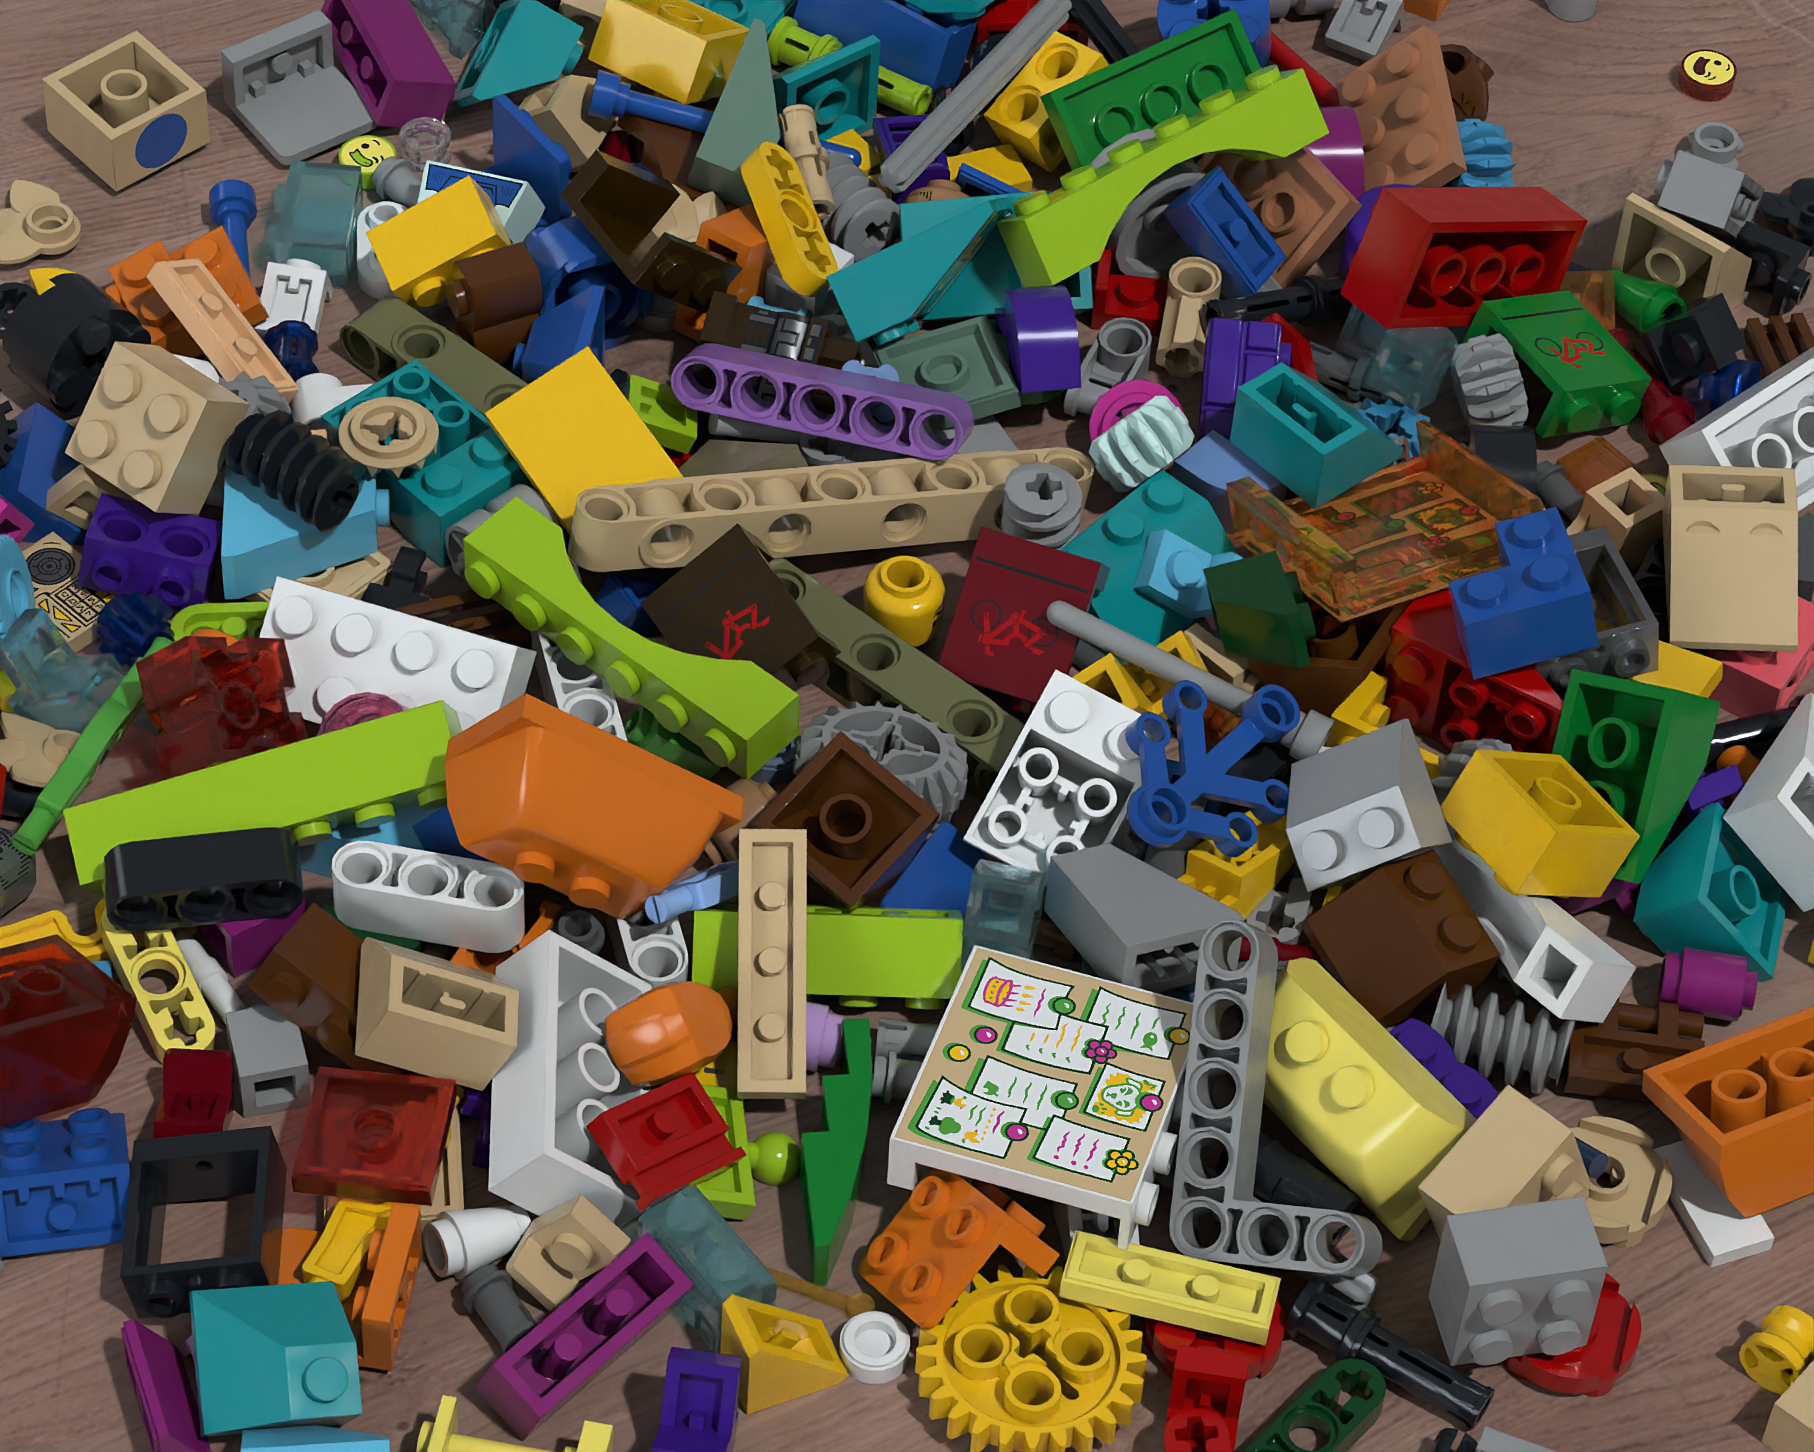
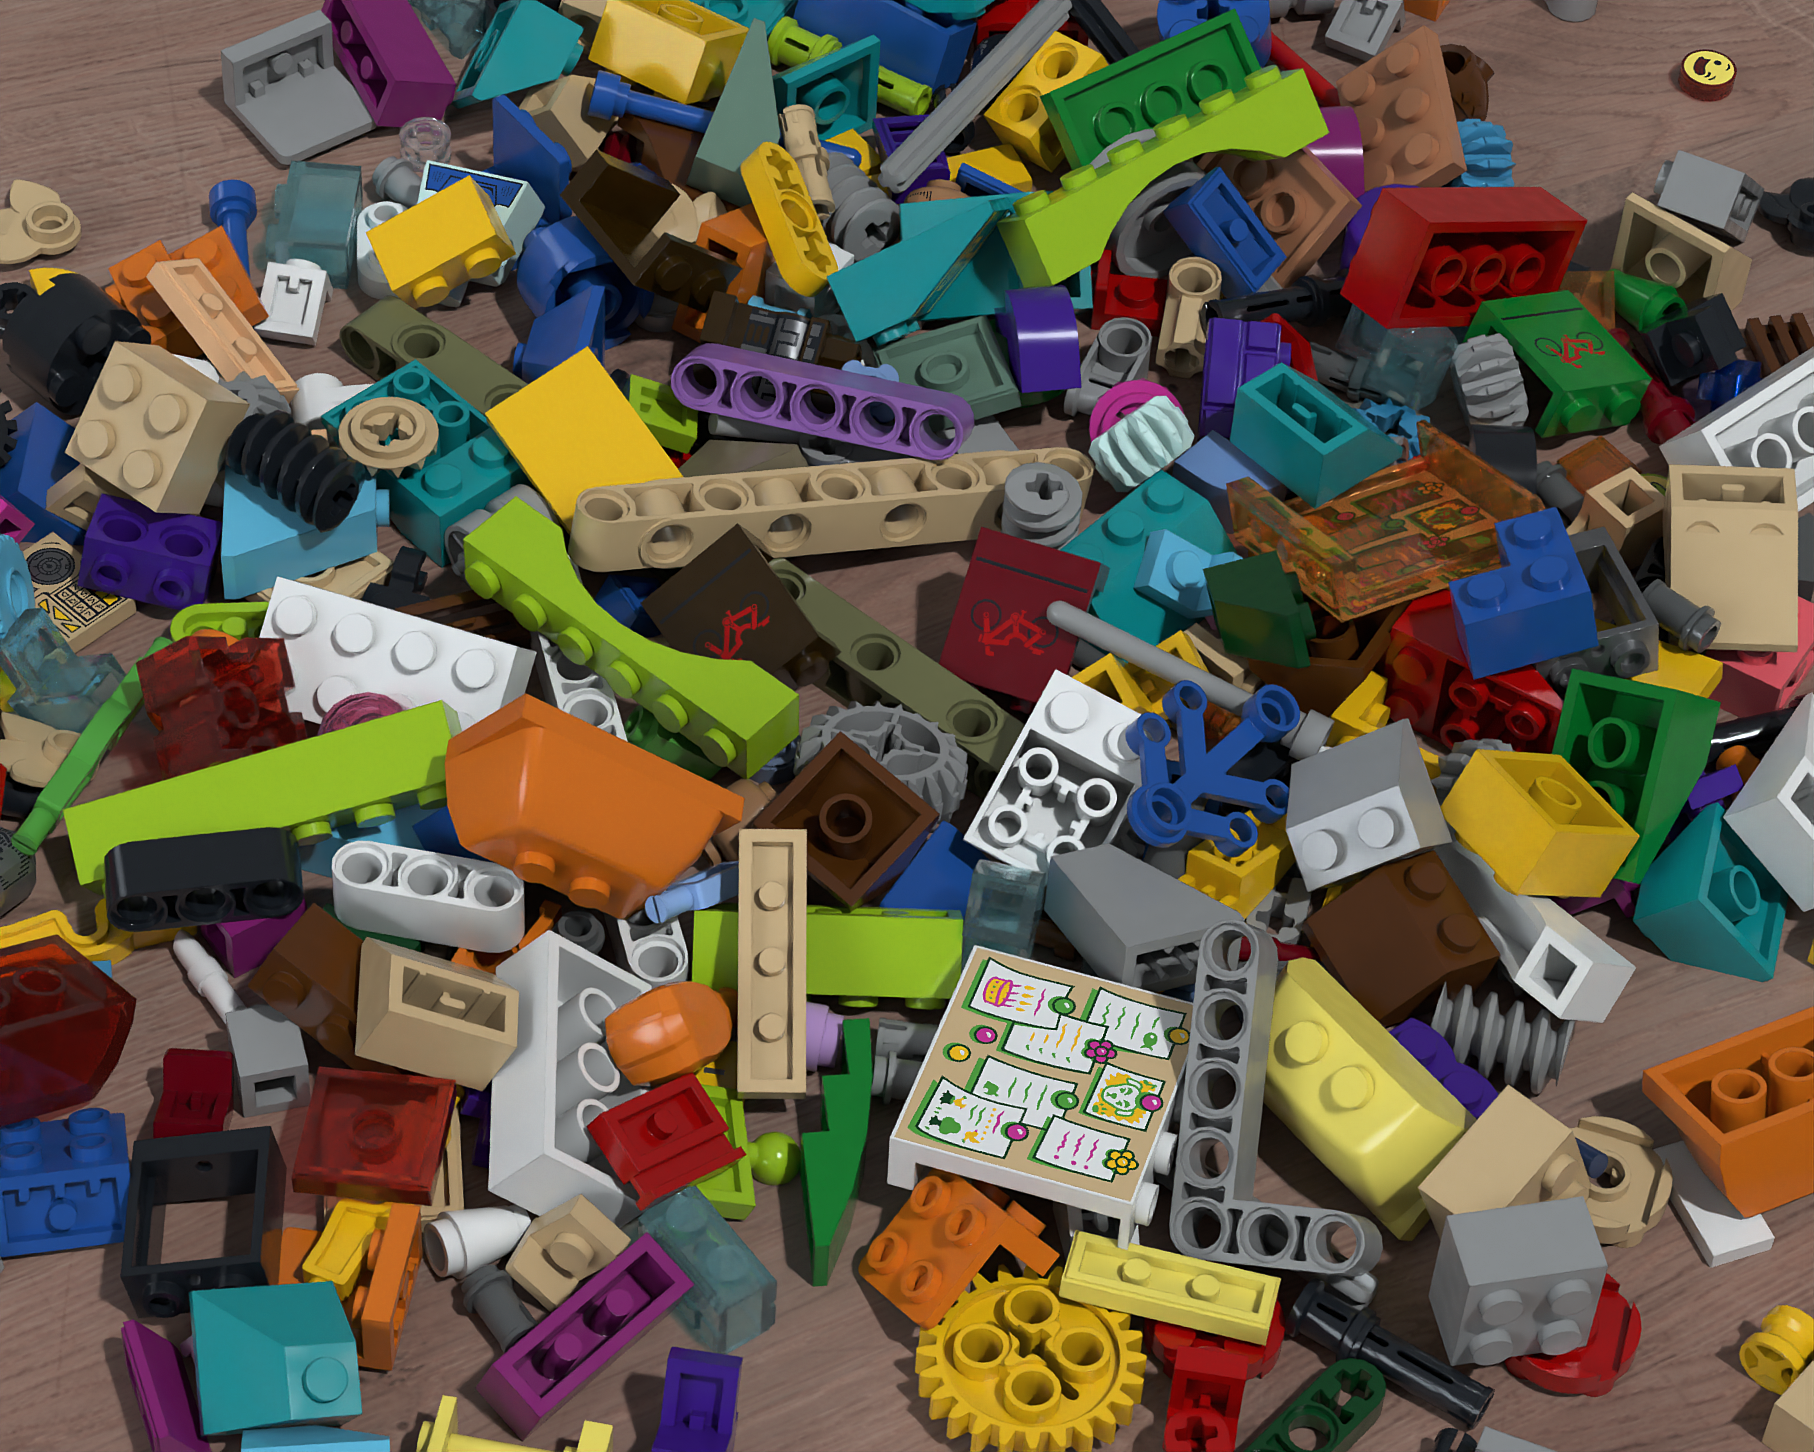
tan brick [42,30,210,192] -> none
clear blue gear [96,590,175,668] -> none
light yellow beam [102,907,215,1064] -> none
clear blue bush [264,320,319,382] -> none
tile [338,135,397,190] -> none
reddish brown brick [445,242,542,366] -> none
yellow slope [720,1294,849,1415] -> none
clear yellow hinge [736,1254,875,1319] -> none
white tile [839,1311,910,1384] -> none
yellow head [862,555,945,648] -> none
black axle [1216,1132,1362,1248] -> none
reddish brown plate [1564,997,1705,1104] -> none
magenta brick [1658,947,1758,1022] -> none
light grey plate [1685,122,1744,170] -> none
black bracket [1734,221,1812,317] -> none
none -> dark grey pin [1642,579,1721,653]

